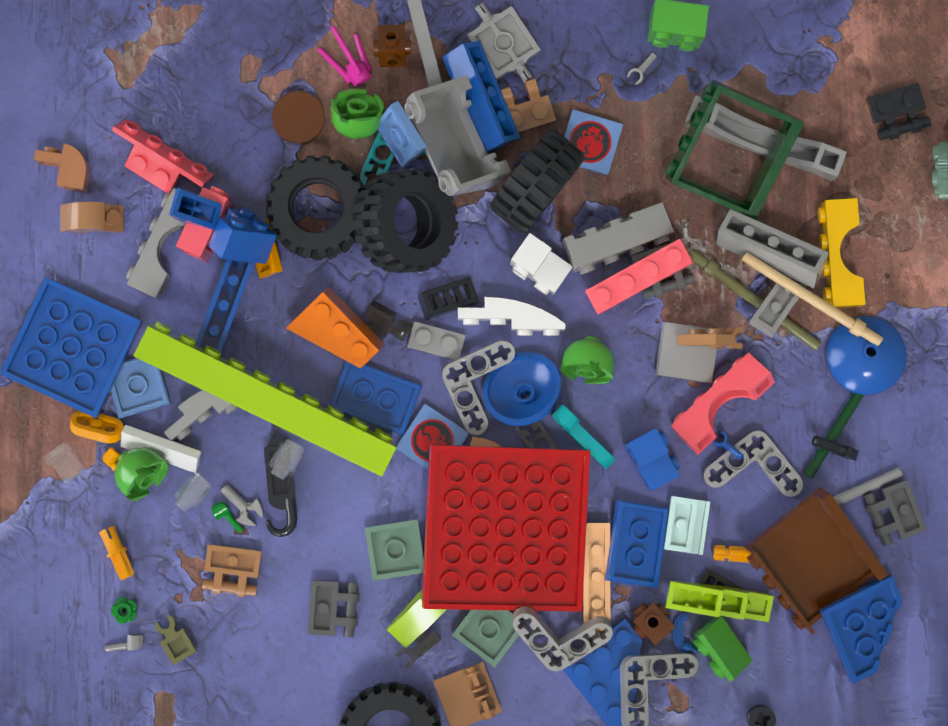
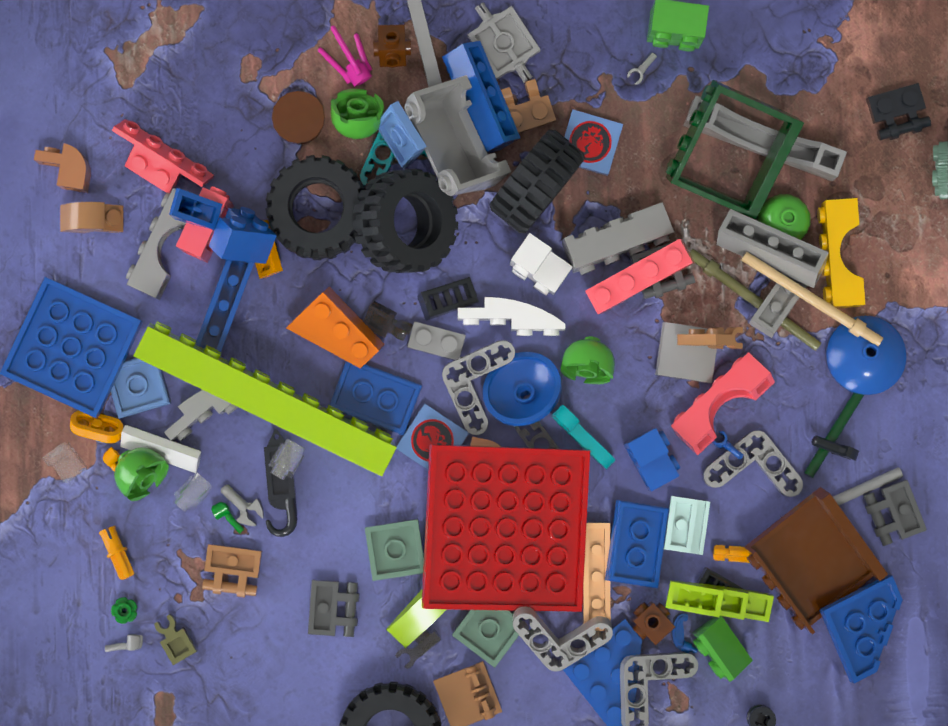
none -> bright green cylinder [757,194,810,240]

